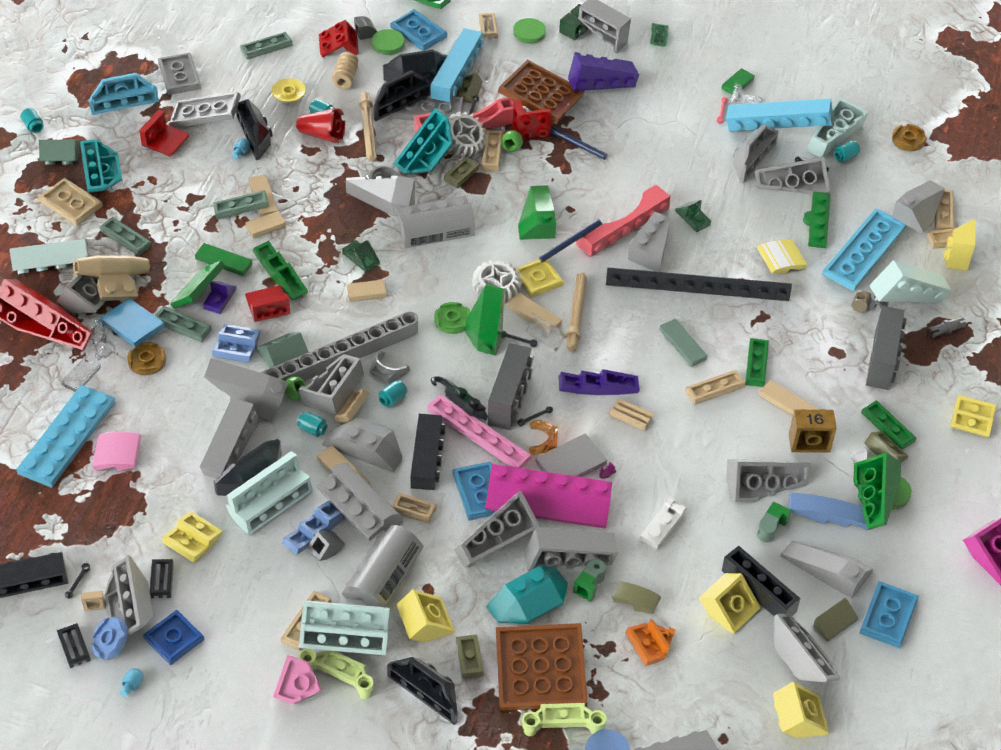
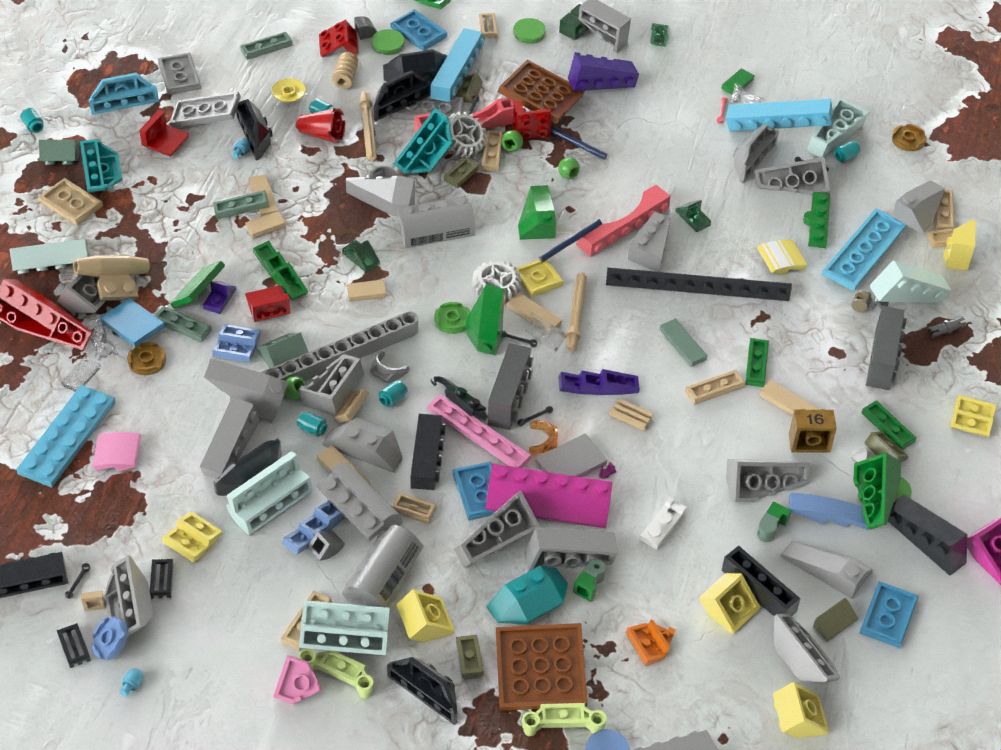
sand green tile [100,217,152,256] -> none
blue tile [143,610,204,665] -> none
green tile [195,243,252,276] -> none
olive slope [611,581,661,614] -> none
none -> bright green piece [558,157,580,179]
none -> black wedge [888,495,968,576]

